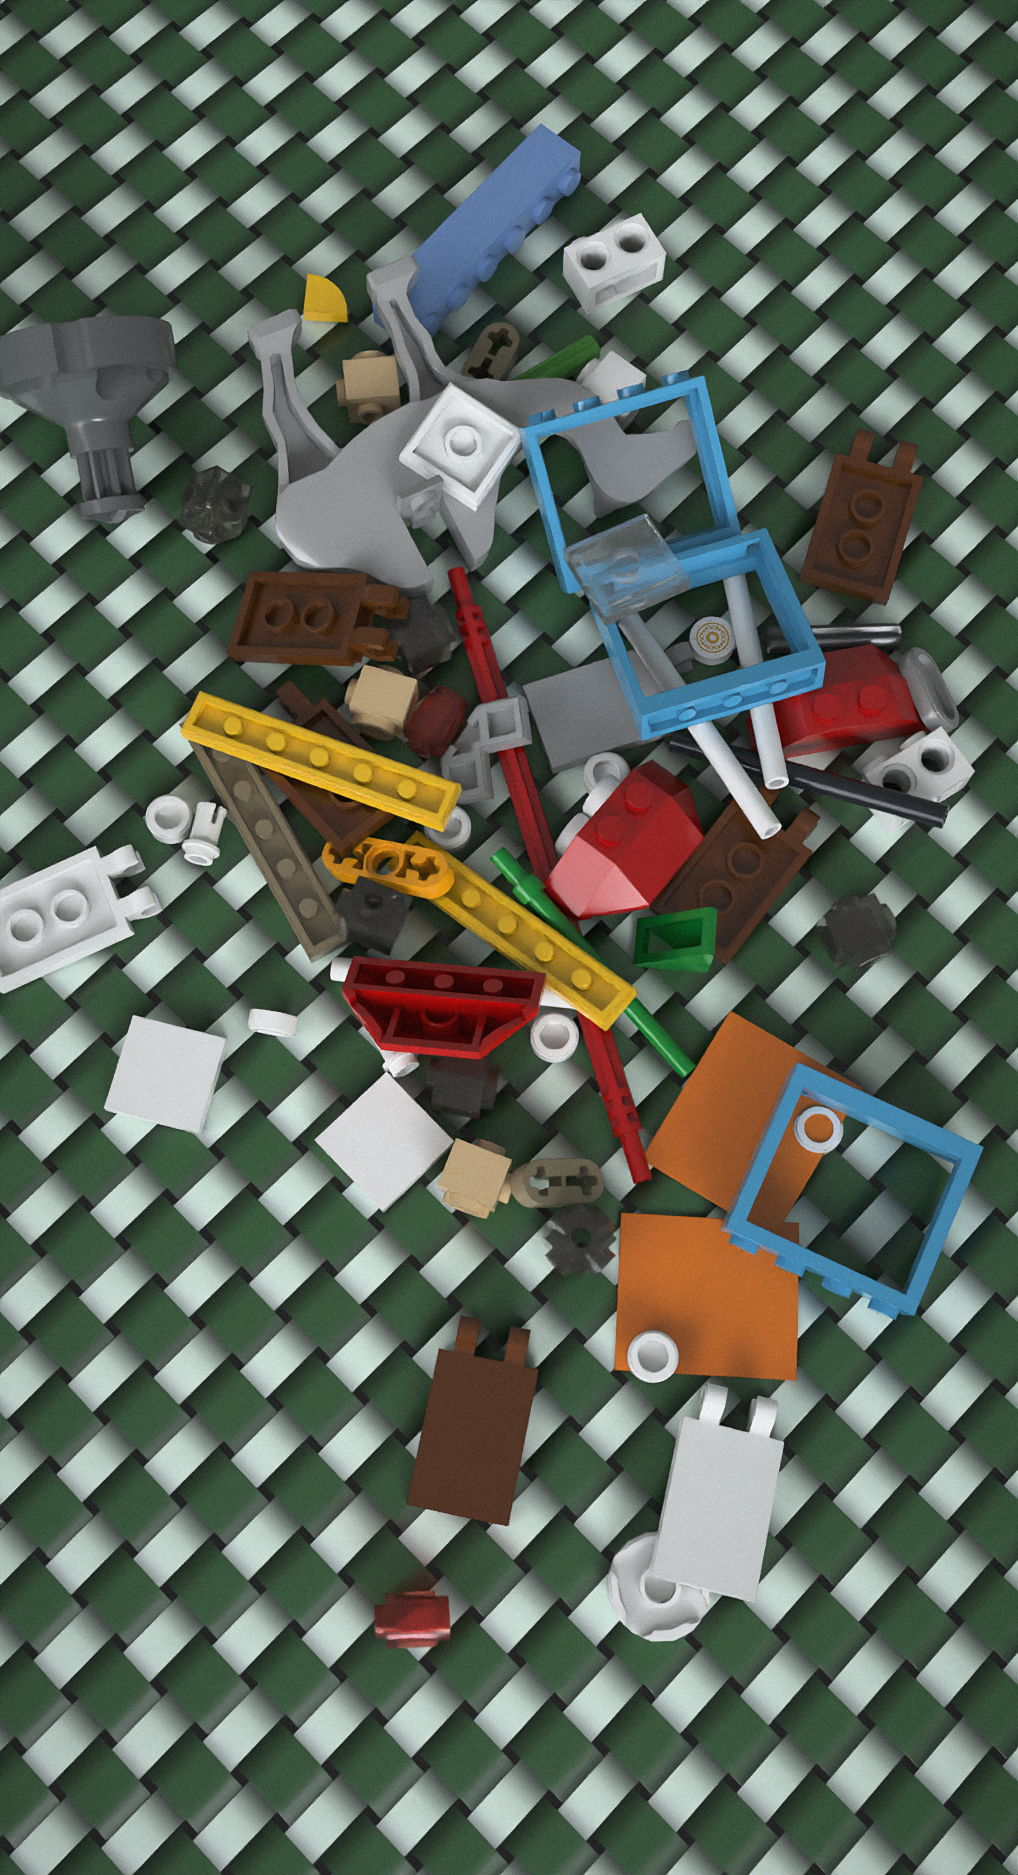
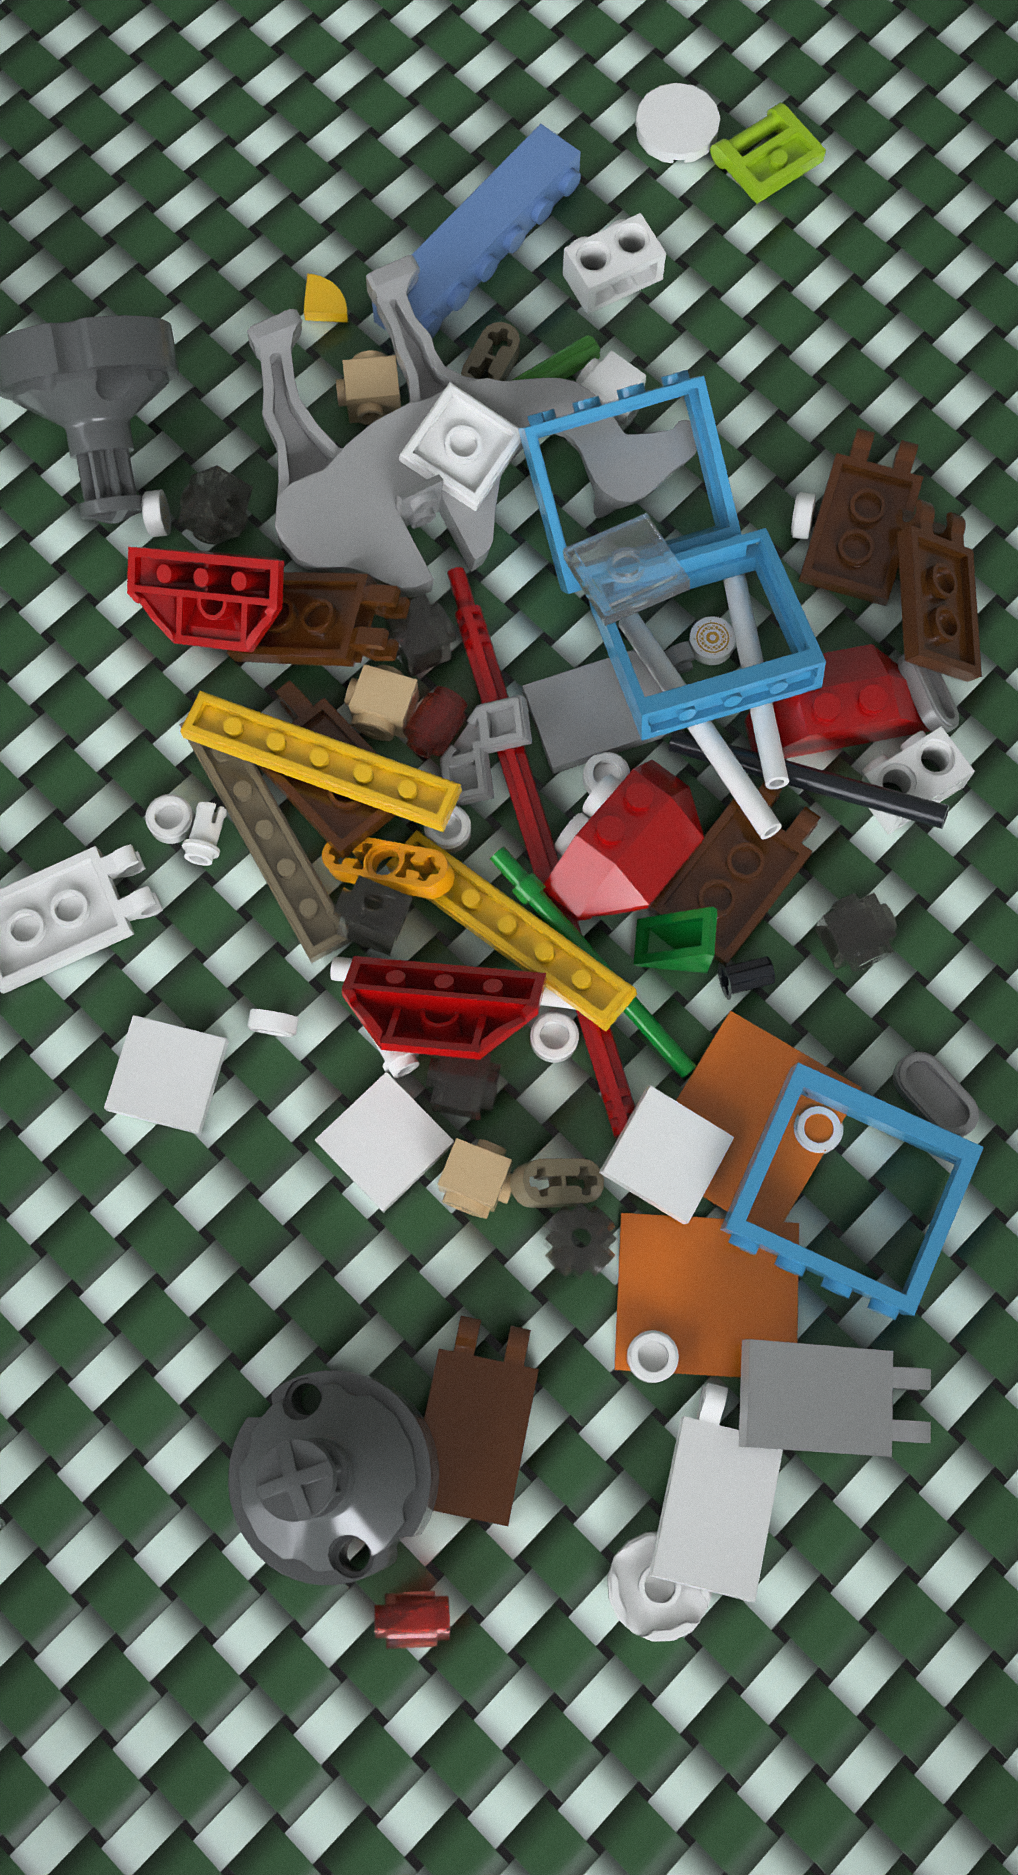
dark grey axle [764,623,902,654] -> none
none -> red wedge [127,547,284,652]
none -> white tile [142,490,171,537]
none -> dark grey piece [228,1370,439,1585]
none -> white tile [599,1086,734,1224]
none -> white tile [635,83,720,163]
none -> lime plate [710,102,826,204]
none -> black piece [718,956,775,1000]
none -> light grey tile [739,1339,931,1457]
none -> white tile [791,492,816,540]
none -> light grey tile [893,1052,979,1137]
none -> reddish brown tile [896,499,982,682]

